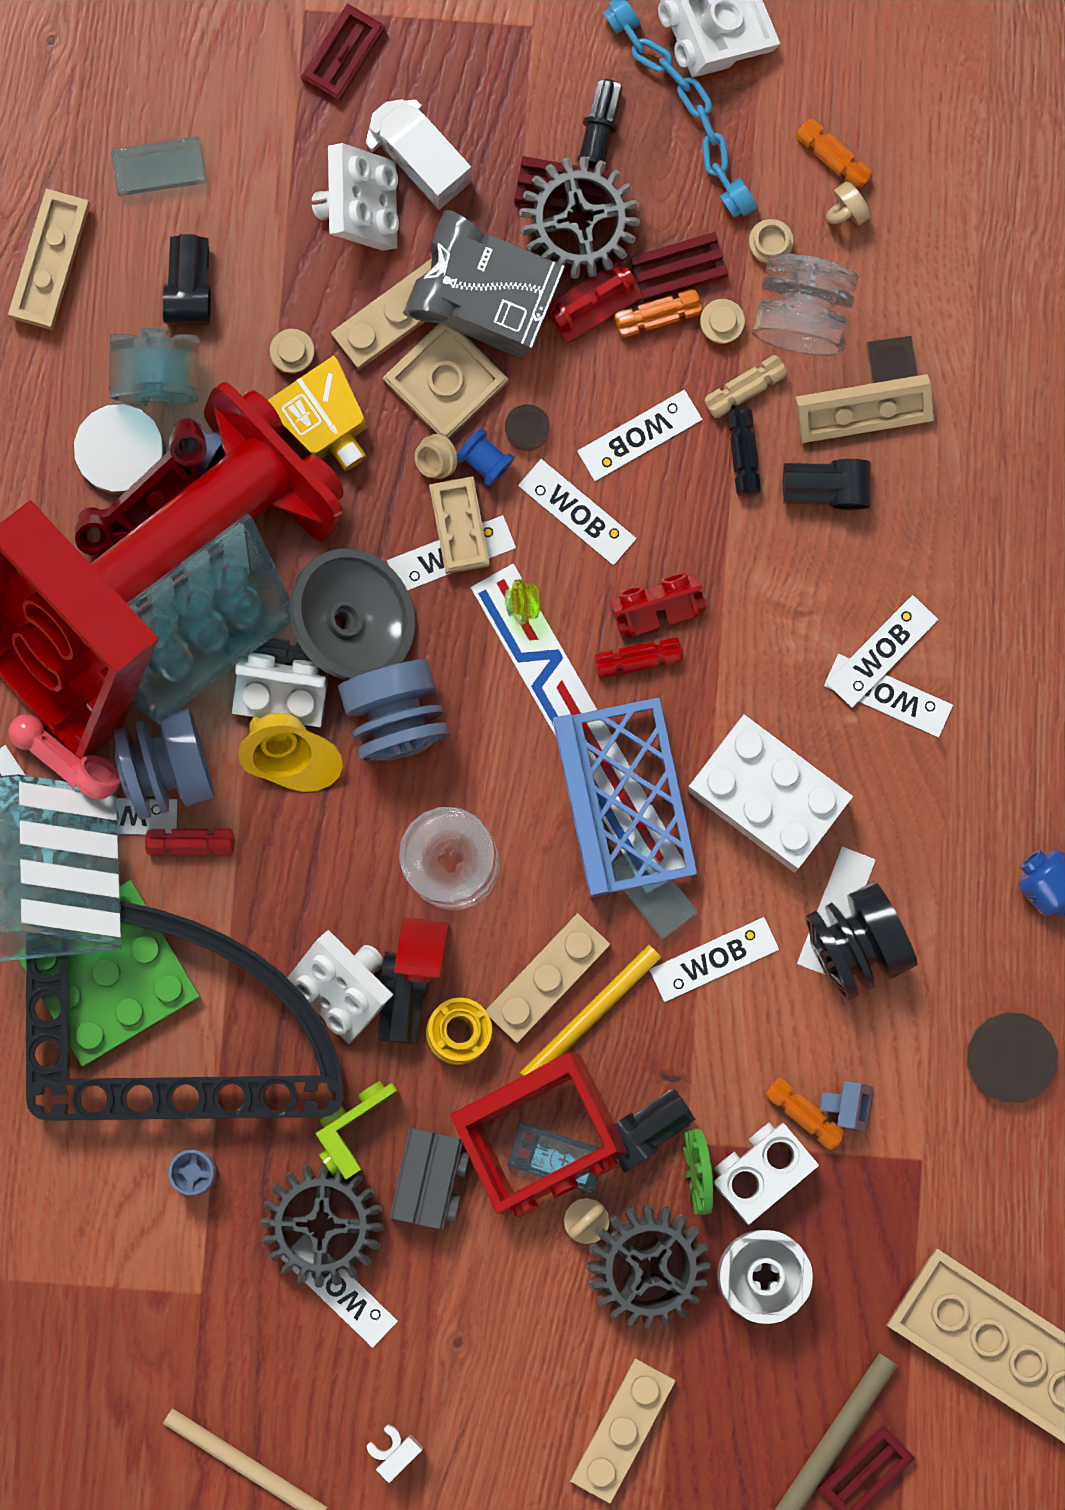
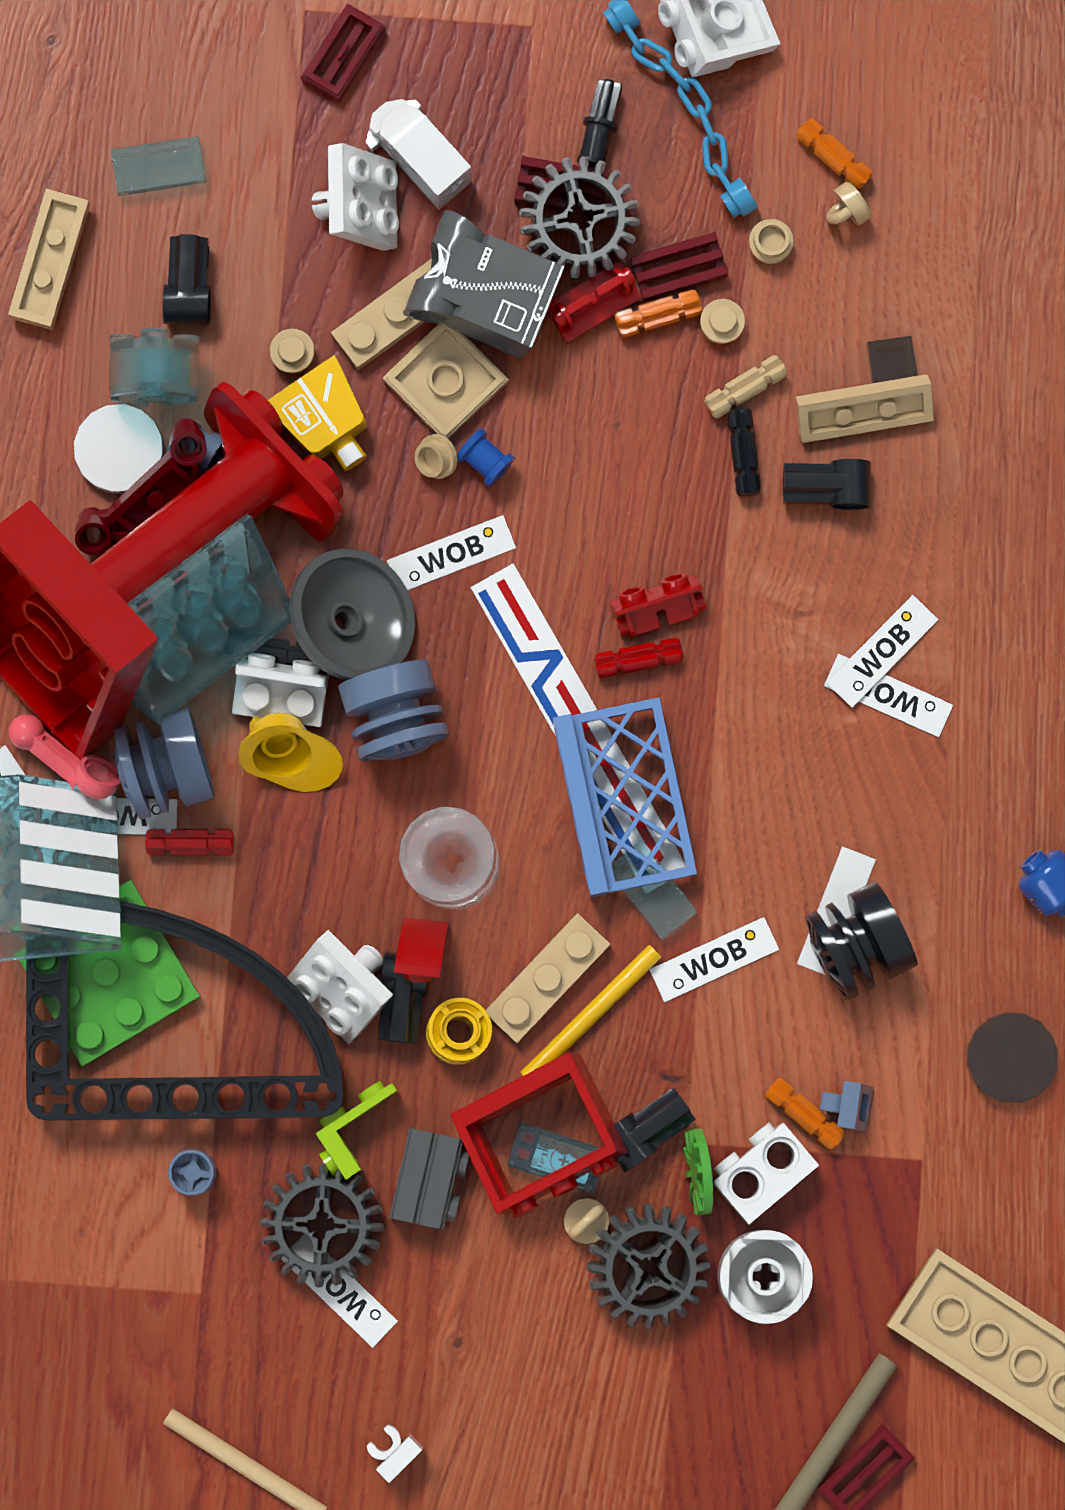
tan plate [429,477,490,574] -> none
clear smoke tile [505,404,550,451] -> none
clear neon green plate [505,579,540,624] -> none
white sticker [518,459,637,565] -> none
tan plate [570,1358,676,1504] -> none
white sticker [577,389,703,481] -> none
white brick [687,714,853,873] -> none
clear wheel [752,254,859,356] -> none

